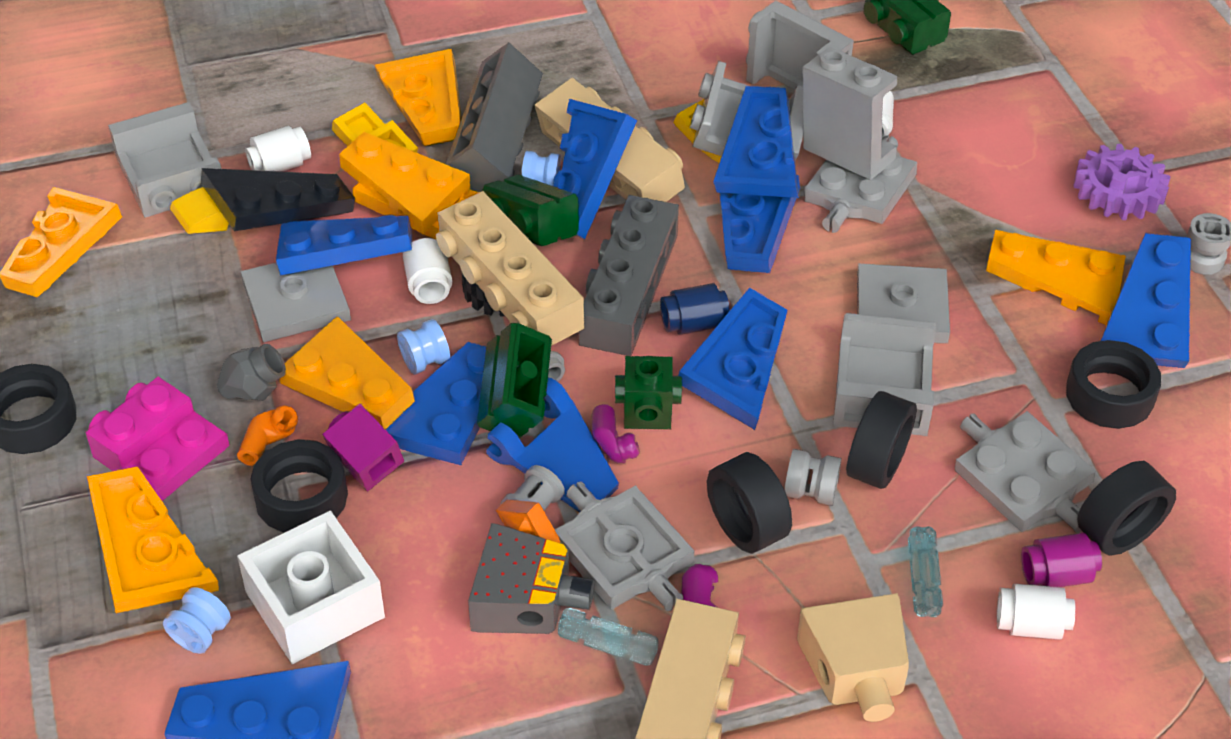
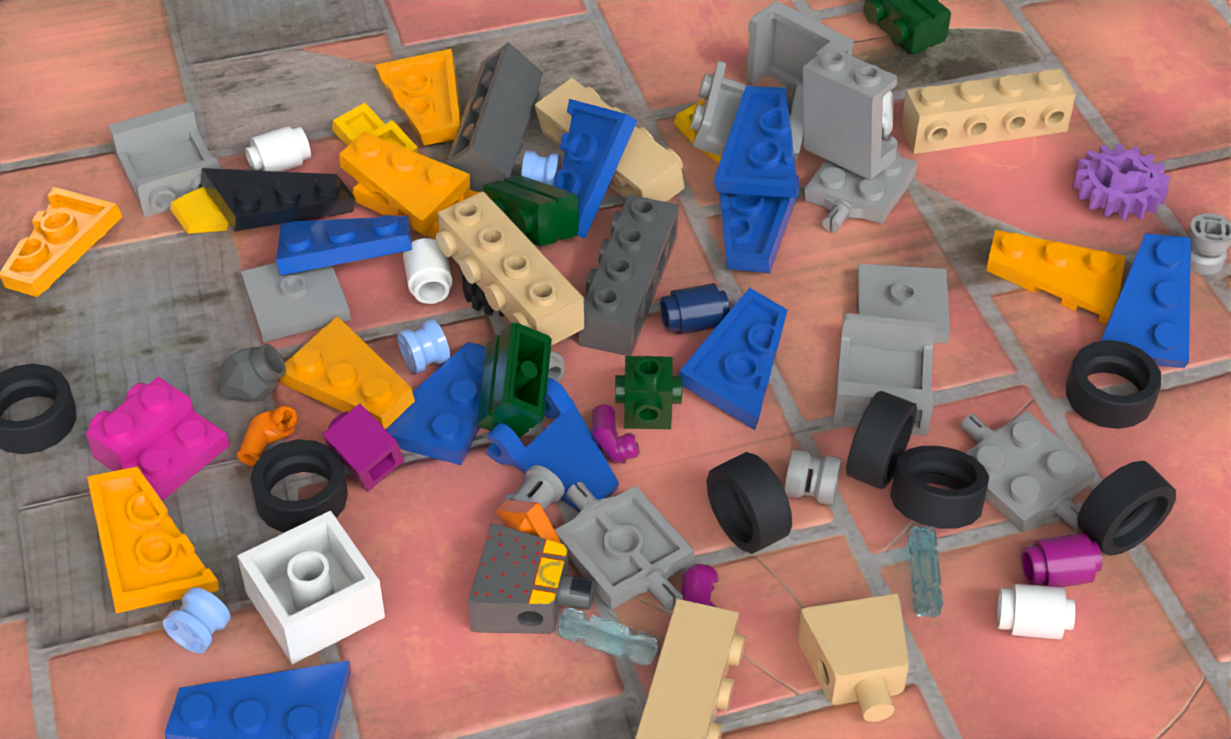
none -> black tyre [890,446,989,529]
none -> tan brick [901,68,1076,154]

